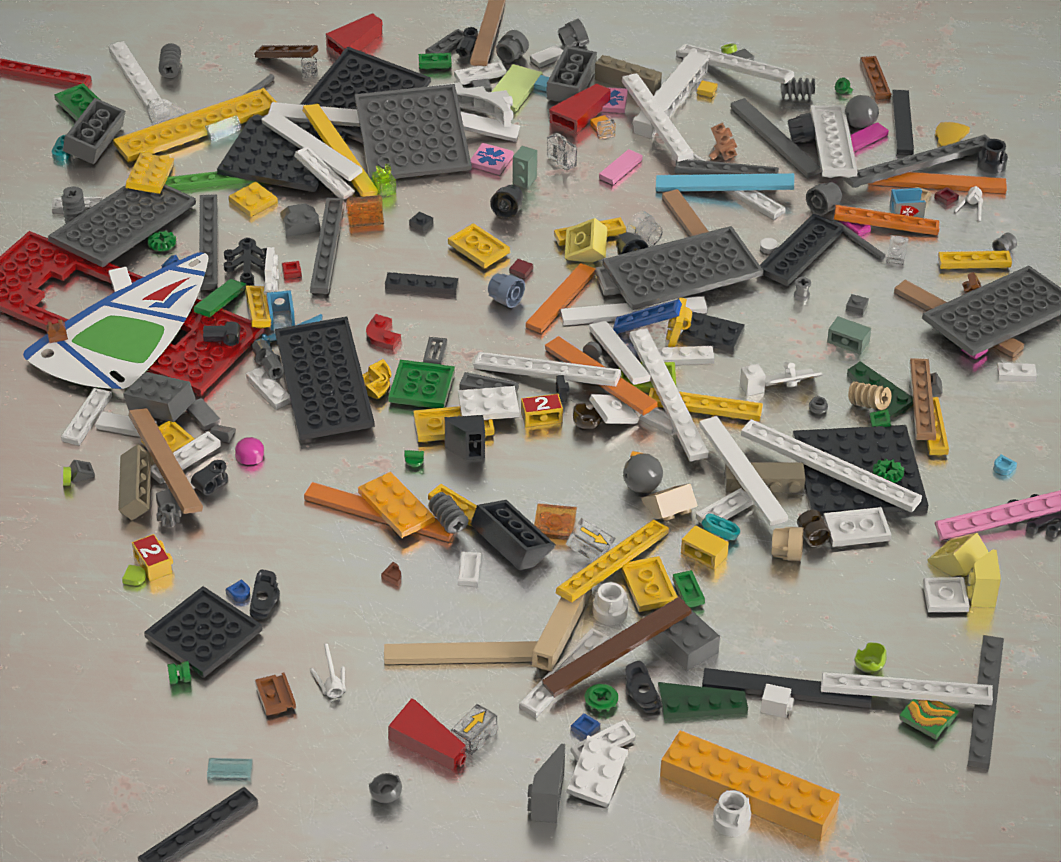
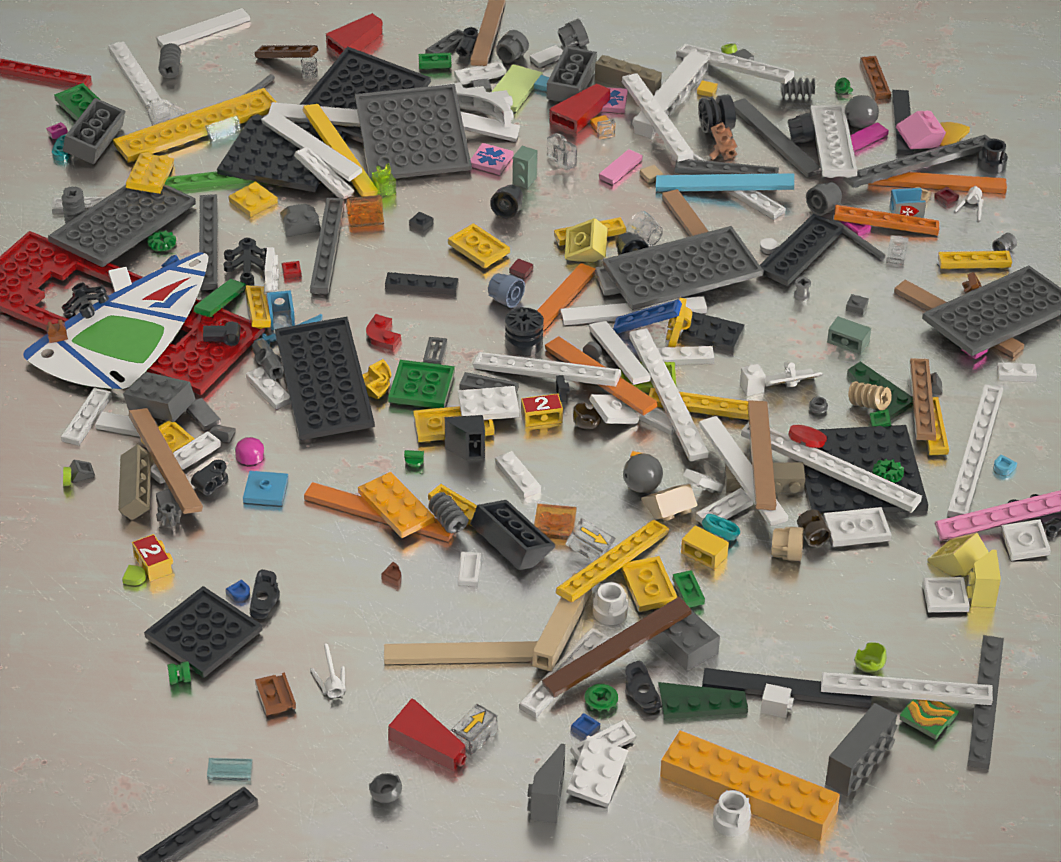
none -> dark pink plate [46,122,68,139]
none -> black plant [61,282,109,319]
none -> white tile [157,8,250,47]
none -> dark azure plate [243,471,289,506]
none -> white plate [495,451,541,499]
none -> black wheel [505,307,544,356]
none -> tan tile [640,165,663,184]
none -> white plate [683,468,725,493]
none -> black wheel [698,94,736,133]
none -> medium nougat tile [747,400,777,510]
none -> red tile [788,425,827,448]
none -> dark grey brick [825,703,897,796]
none -> bright pink slope [896,111,946,149]
none -> white plate [947,384,1004,517]
none -> white plate [1001,519,1051,561]

